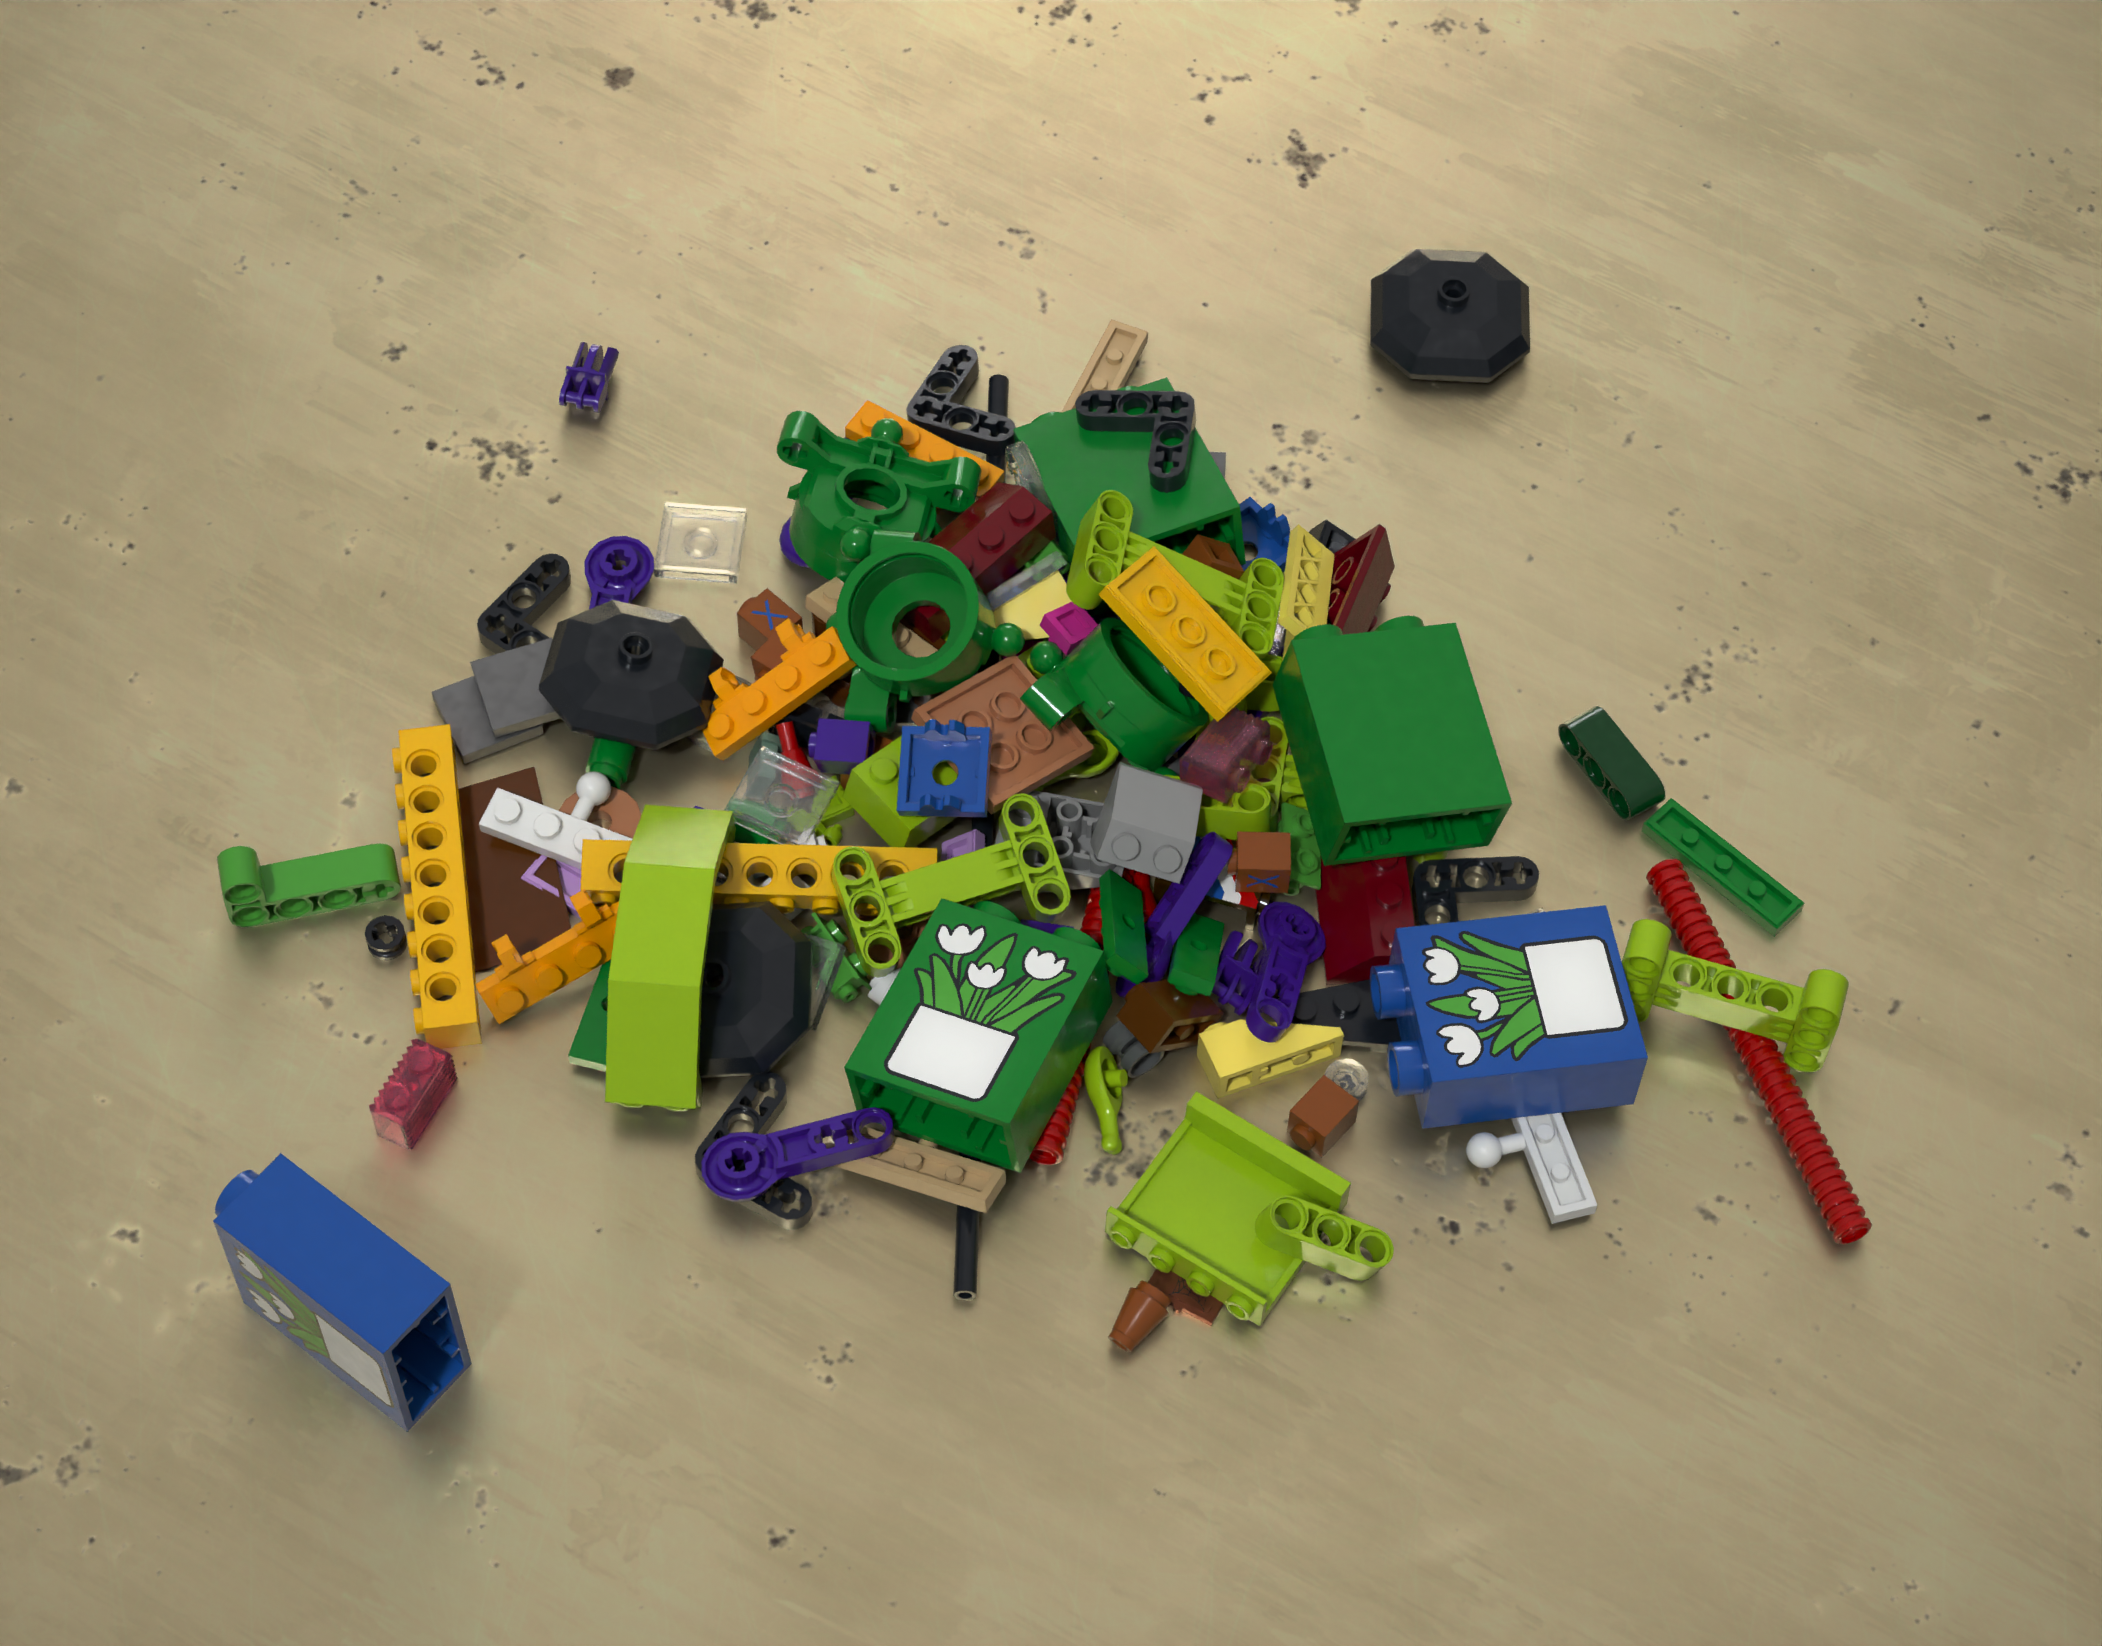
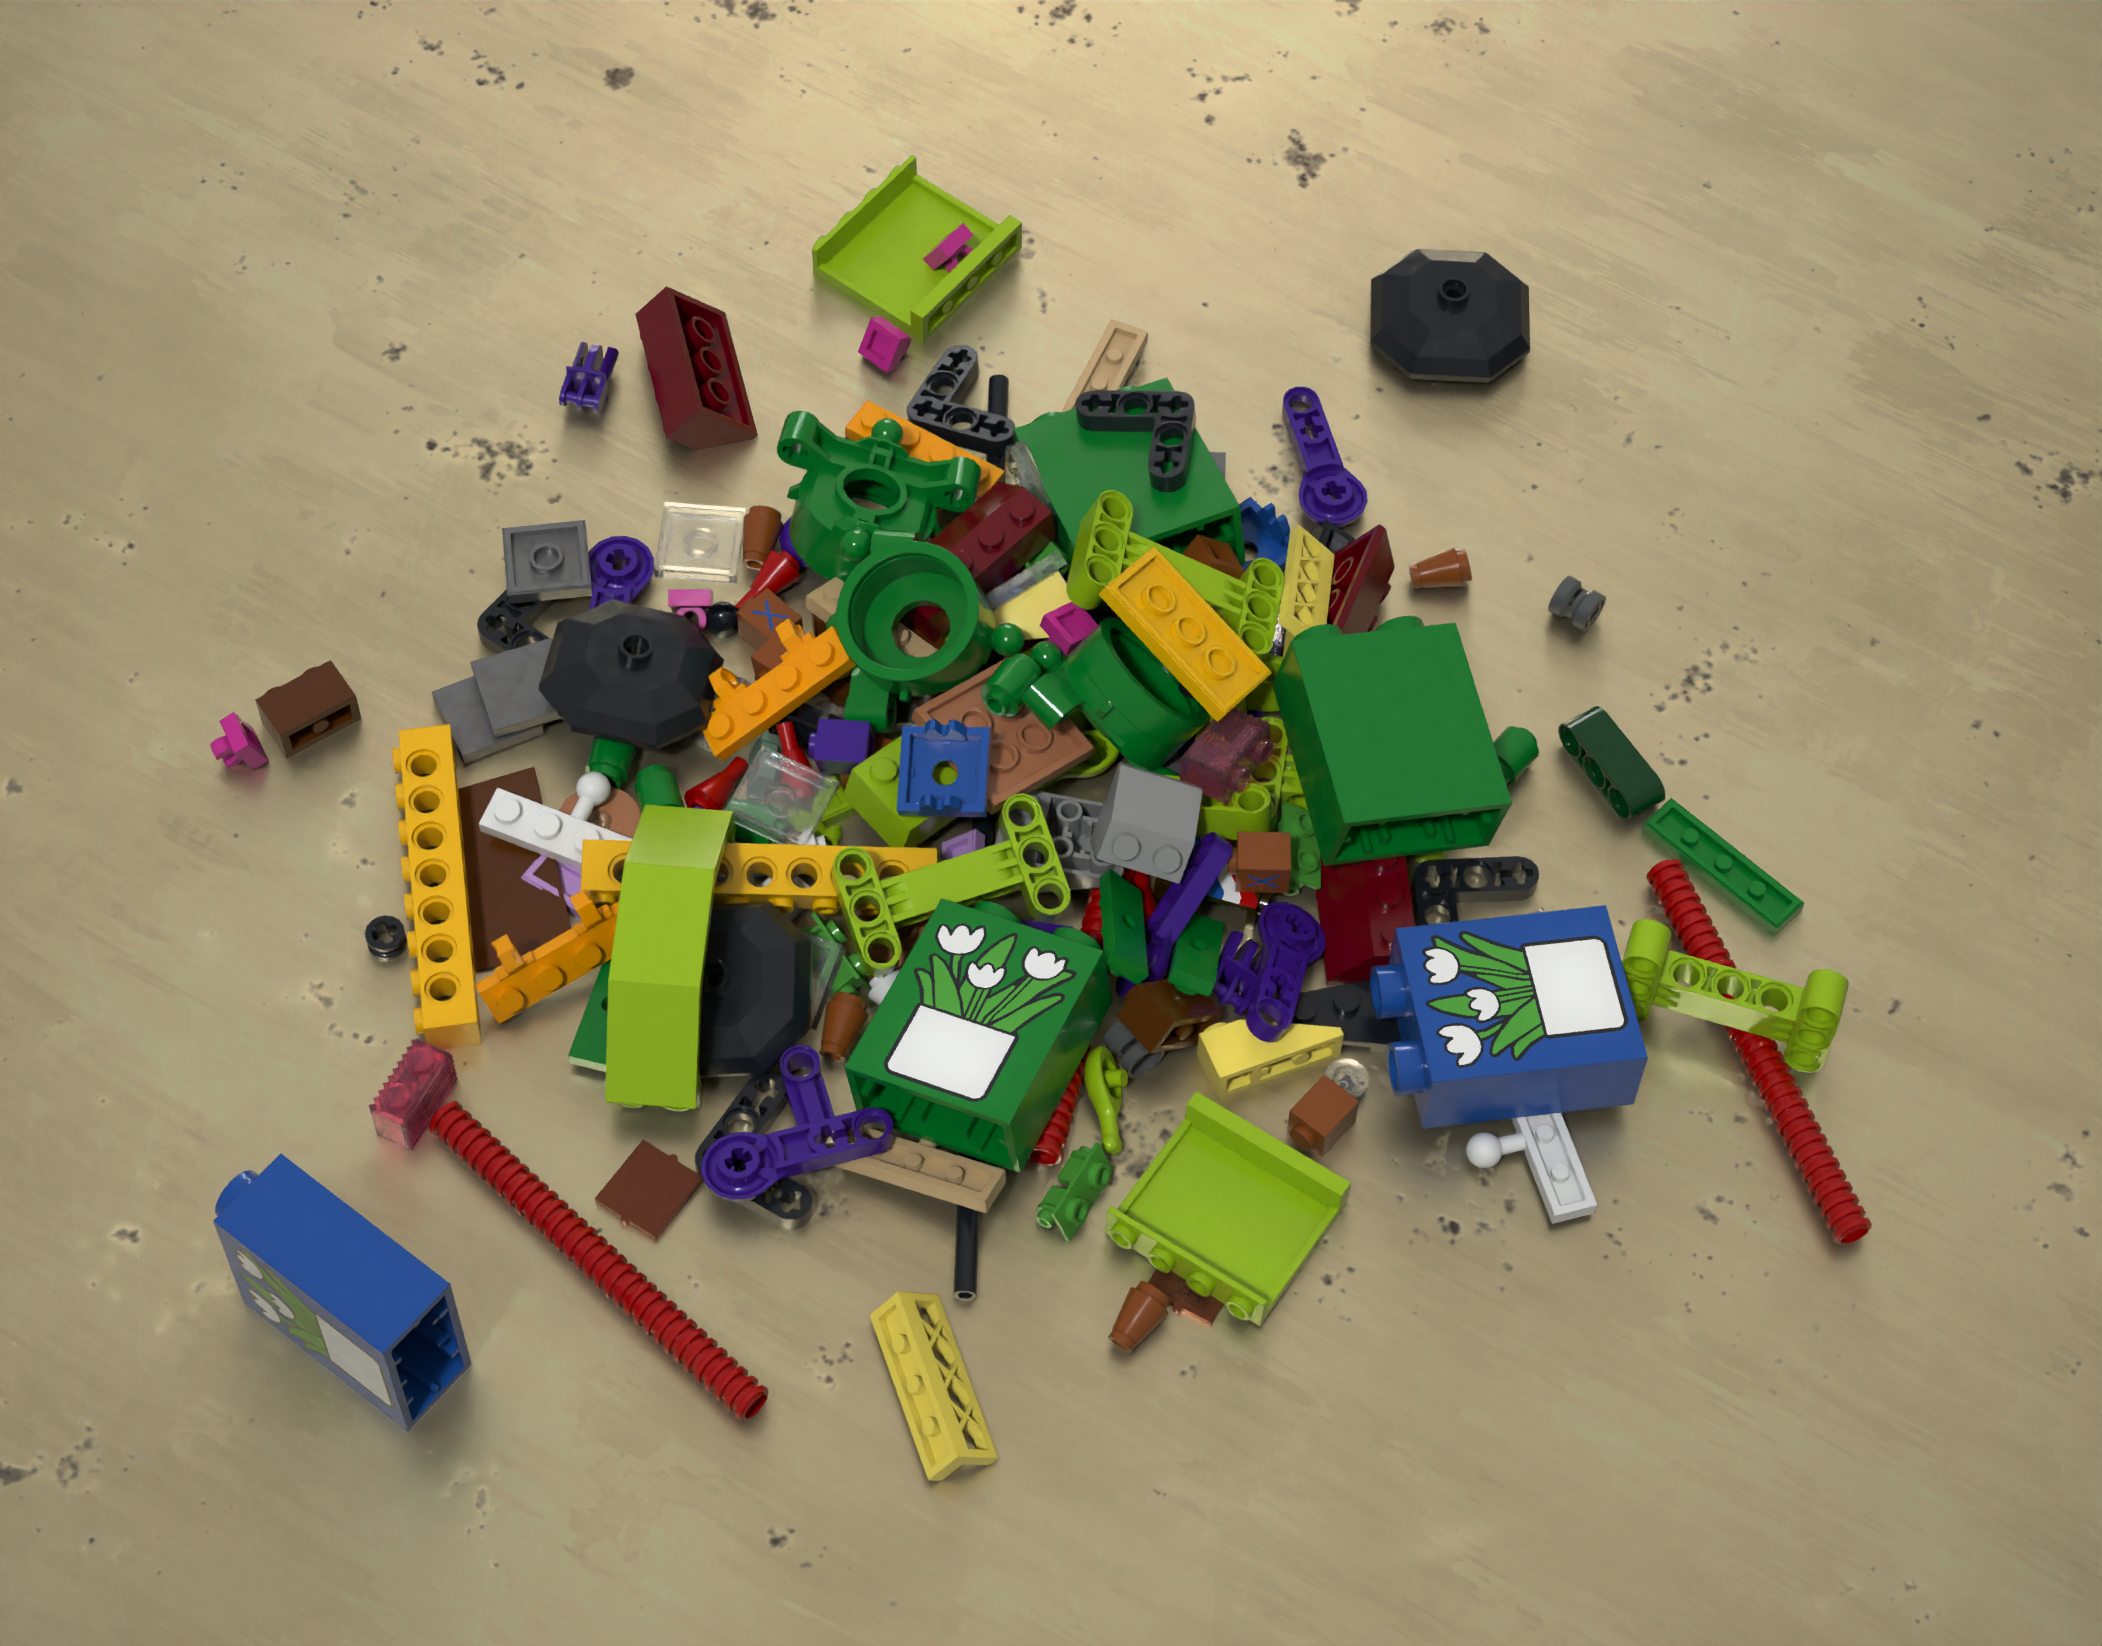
bright green beam [217,843,401,927] -> none
lime beam [1255,1195,1394,1281] -> none
none -> dark pink tile [210,712,269,770]
none -> reddish brown brick [255,660,361,759]
none -> red piece [429,1101,769,1421]
none -> flat silver tile [502,520,592,604]
none -> copper piece [595,1140,703,1241]
none -> green brick [634,765,685,814]
none -> dark red slope [635,286,758,450]
none -> dark pink tile [668,589,713,629]
none -> red cone [684,757,749,810]
none -> black hinge [707,601,738,638]
none -> red cone [735,550,801,611]
none -> dark orange cone [742,505,784,570]
none -> dark purple piece [780,1045,835,1139]
none -> lime panel [812,155,1022,343]
none -> dark orange cone [819,992,869,1062]
none -> dark pink tile [858,316,912,373]
none -> light yellow fence [870,1291,998,1481]
none -> dark pink tile [923,223,973,273]
none -> green brick [981,654,1041,717]
none -> bright green hinge [1036,1142,1114,1242]
none -> dark purple beam [1282,386,1368,528]
none -> dark orange cone [1409,546,1472,589]
none -> green brick [1493,726,1539,785]
none -> dark grey wheel [1548,576,1606,632]

